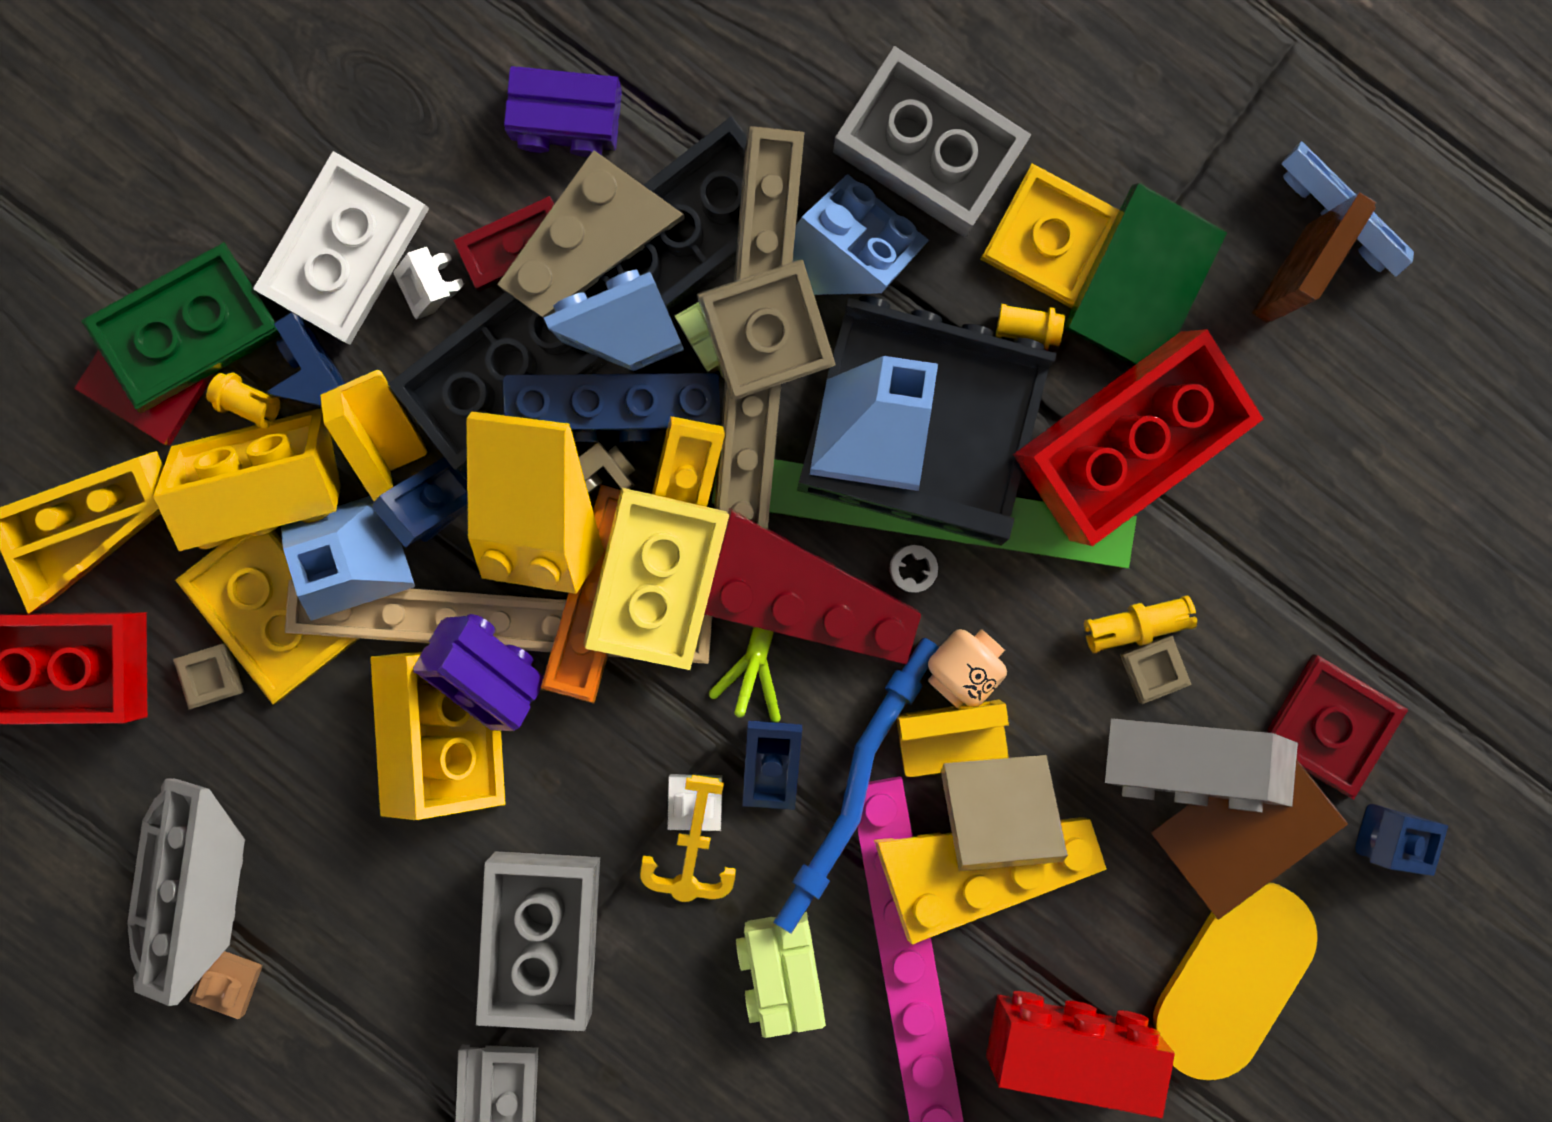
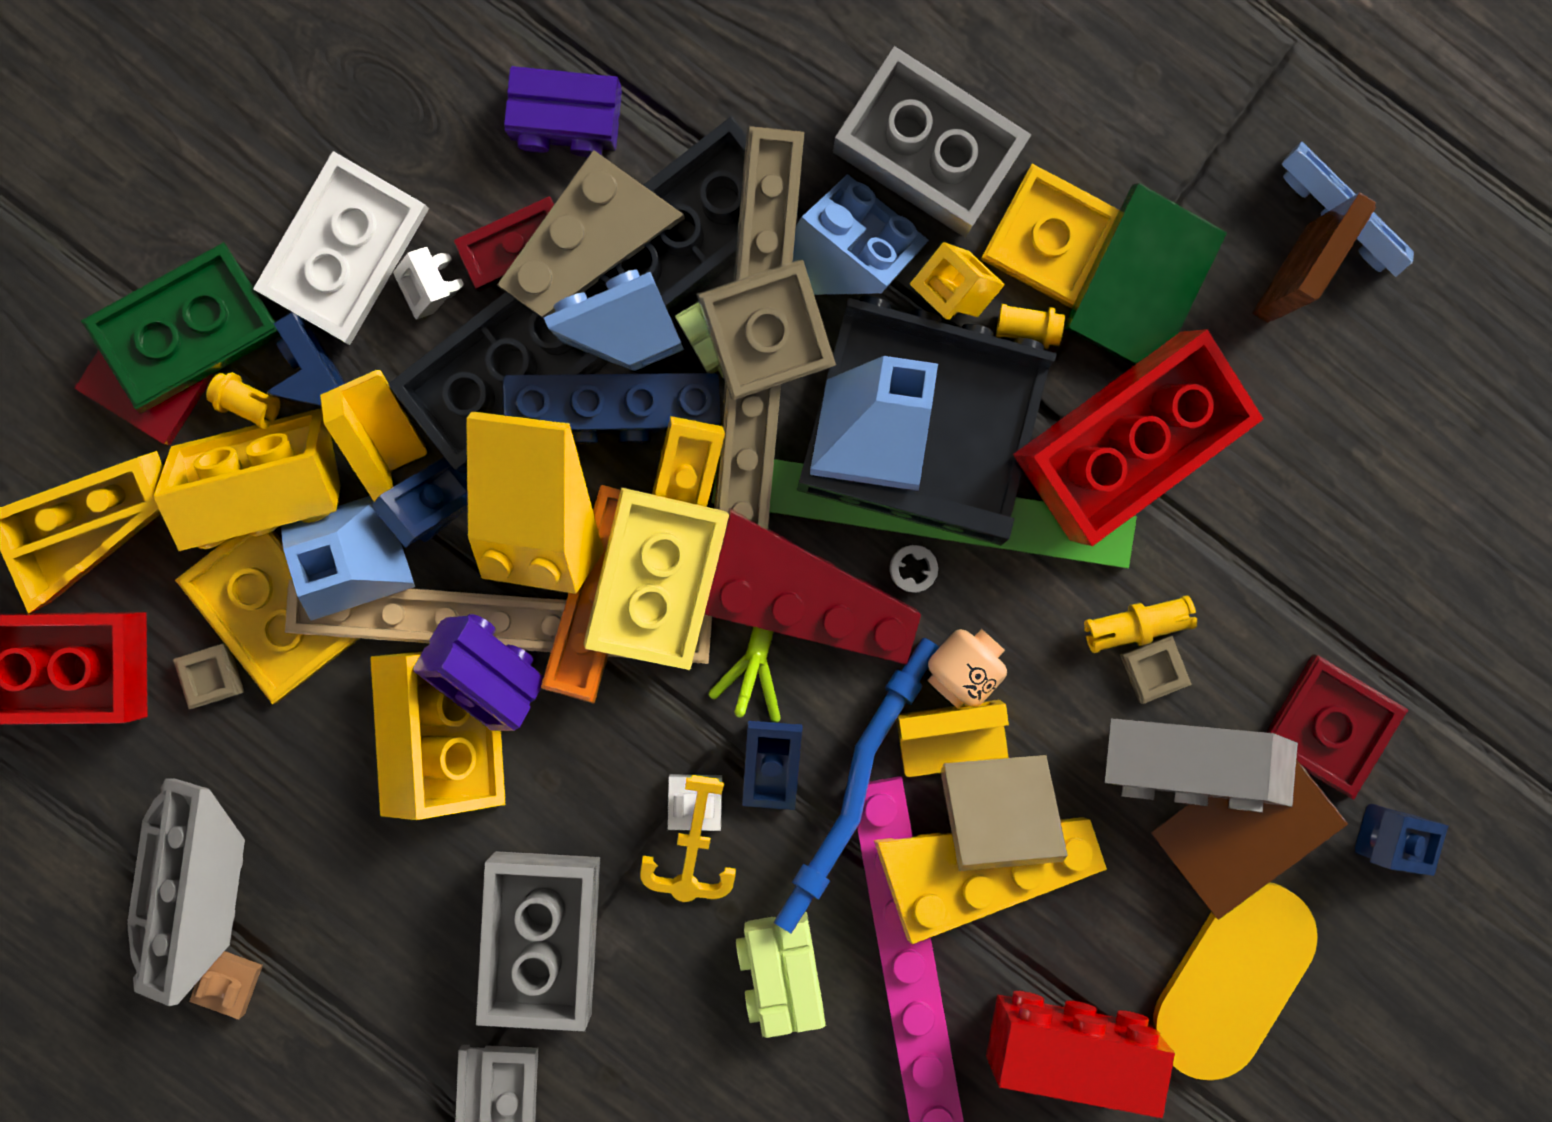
dark tan bracket [579,442,635,494] -> none
none -> yellow brick [910,242,1005,320]

